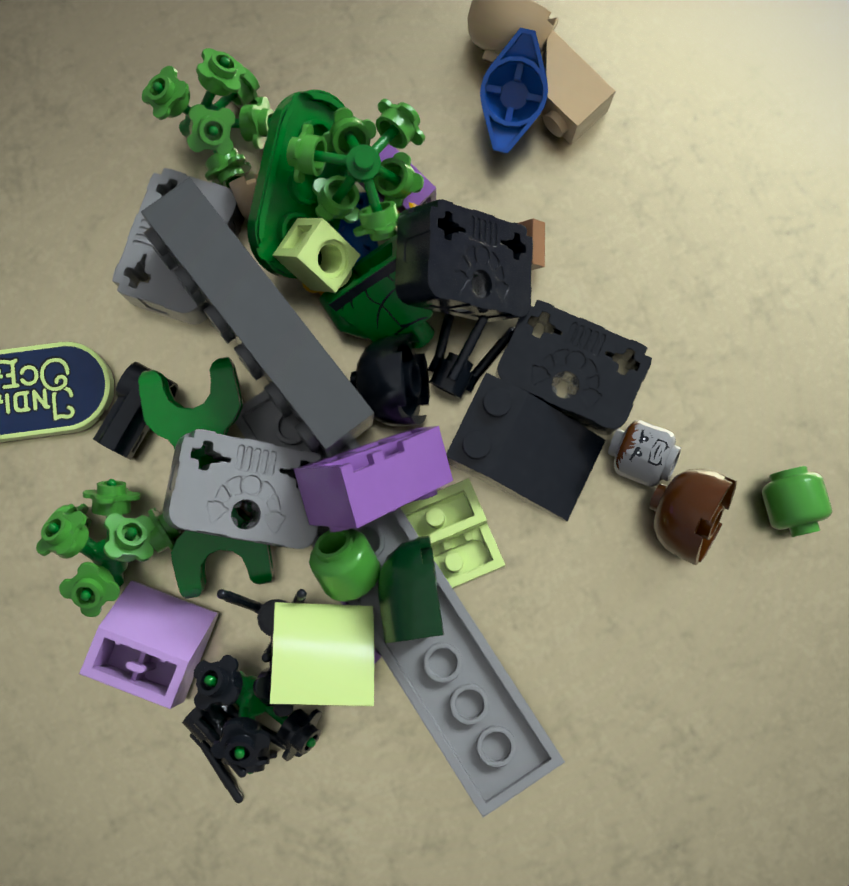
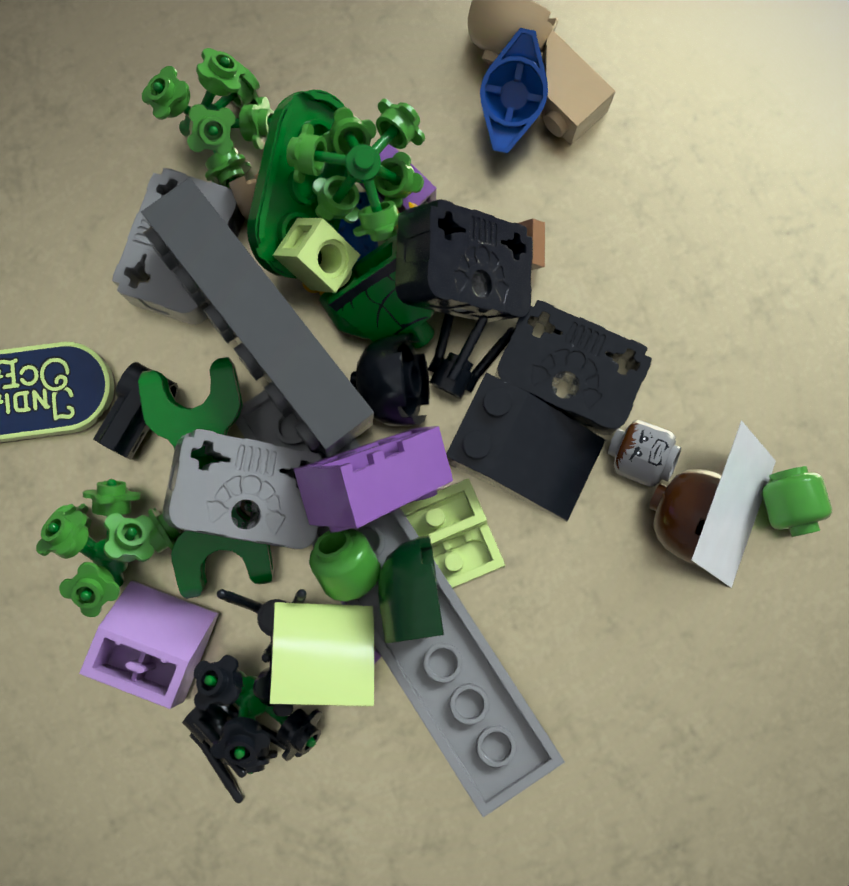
none -> white sticker [692,421,776,588]

